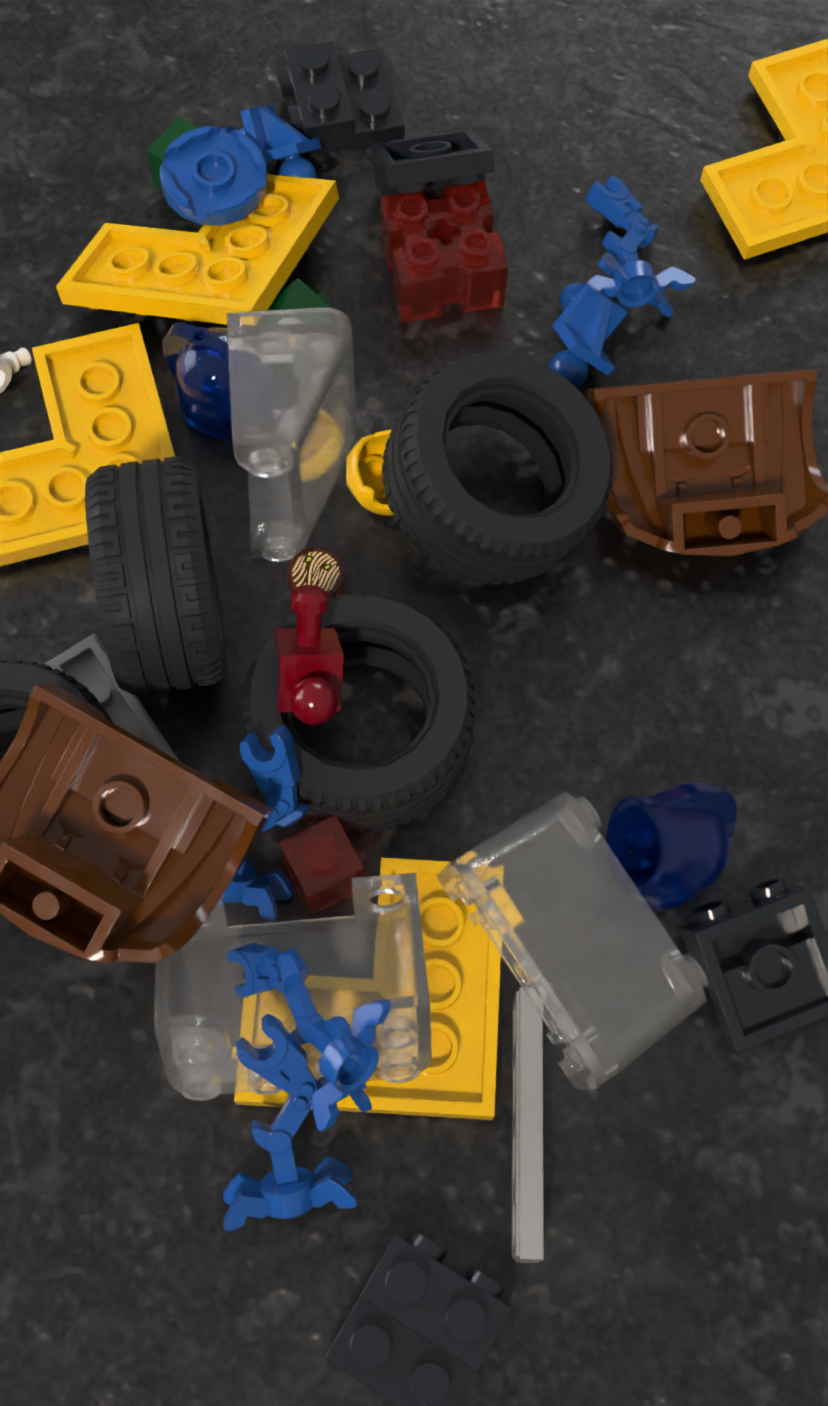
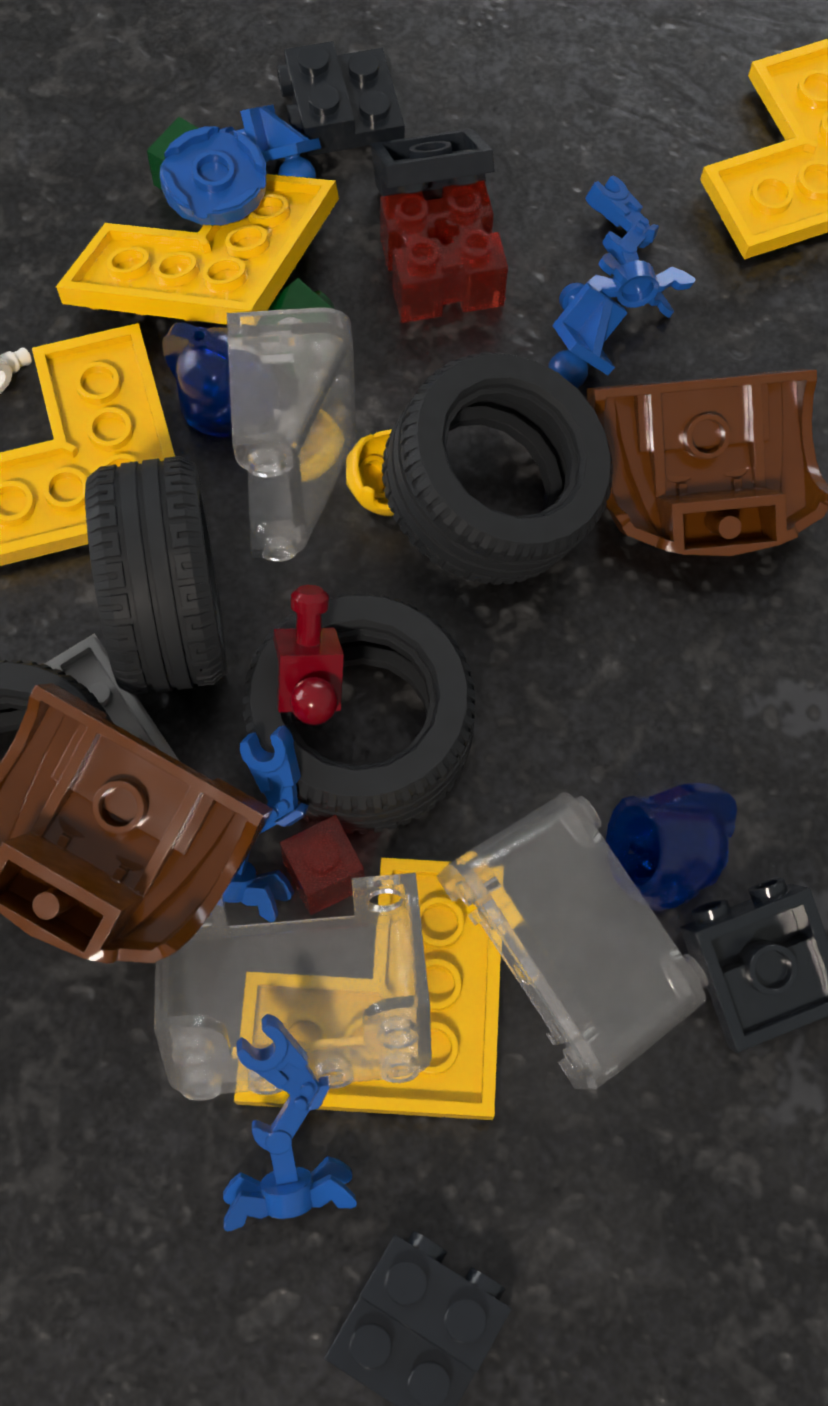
blue piece [226,943,391,1132] -> none
tile [287,547,345,599] -> none
light grey tile [512,987,544,1263] -> none

